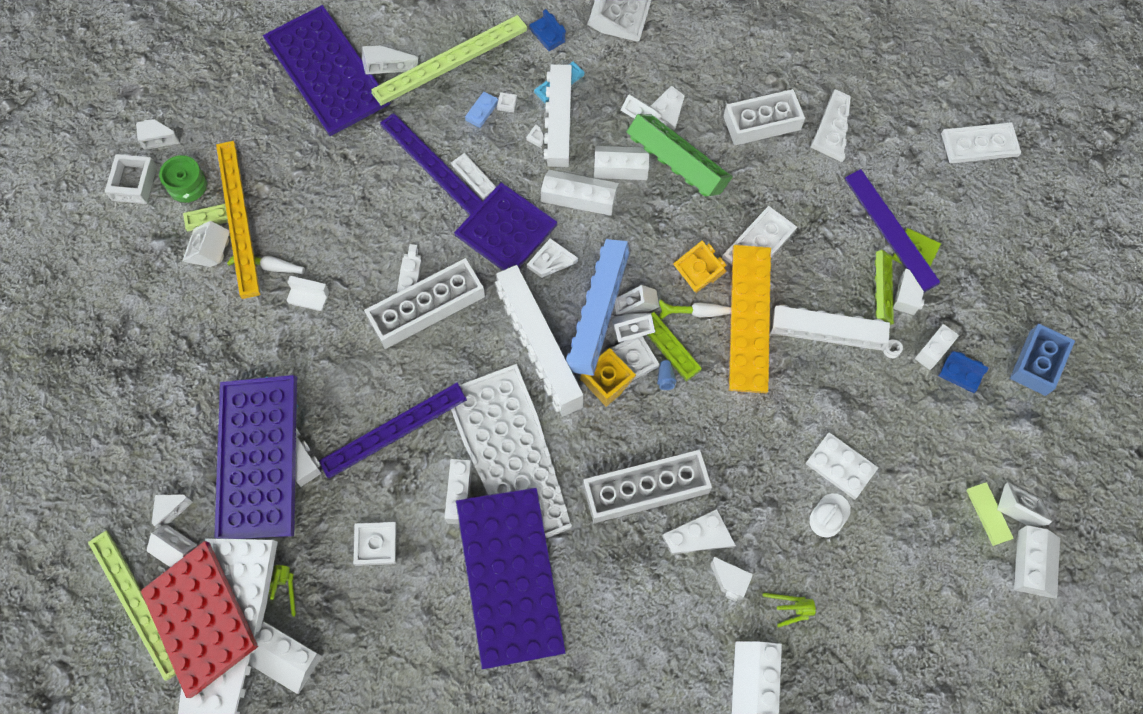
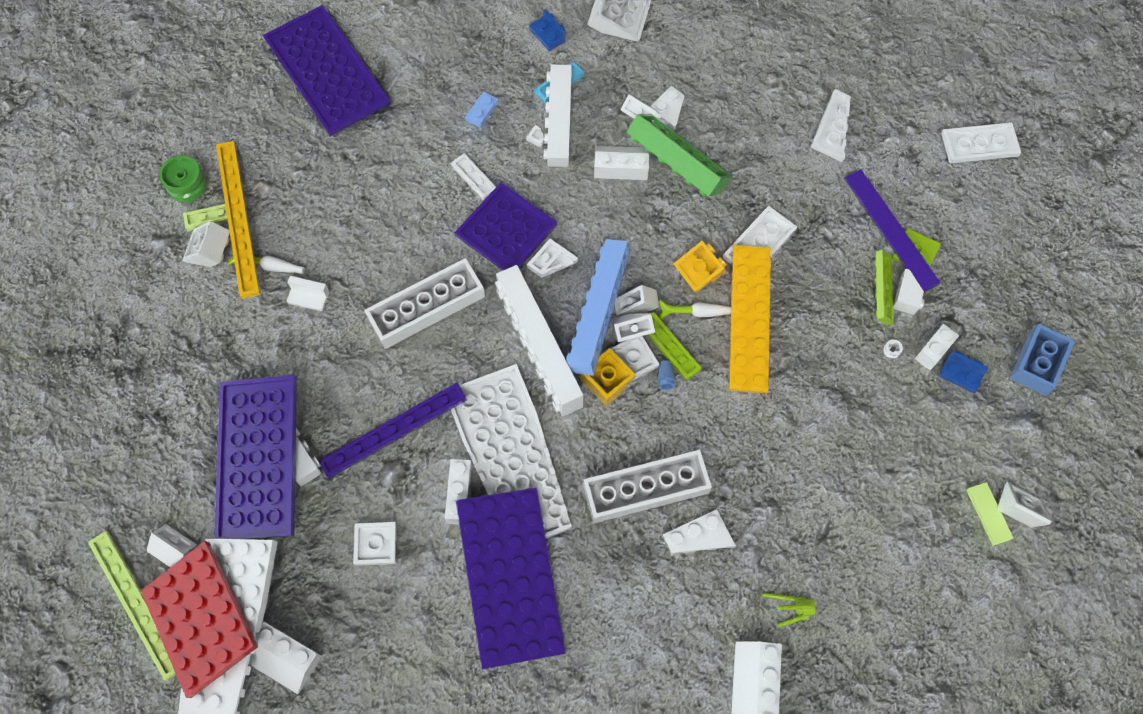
white window [105,154,157,204] -> none
white slope [136,119,180,150] -> none
white slope [152,495,193,528] -> none
lime plant [267,565,296,617] -> none
white slope [362,45,418,74] -> none
yellowish green plate [371,15,527,106] -> none
dark purple tile [380,113,483,215] -> none
white hinge [397,244,422,293] -> none
white tile [497,92,517,113] -> none
white slope [541,170,619,216] -> none
white slope [710,557,753,601] -> none
white brick [723,89,805,146] -> none
white brick [770,305,890,351] -> none
white plate [805,432,878,500] -> none
white piece [810,493,850,537] -> none
white slope [1014,525,1060,599] -> none

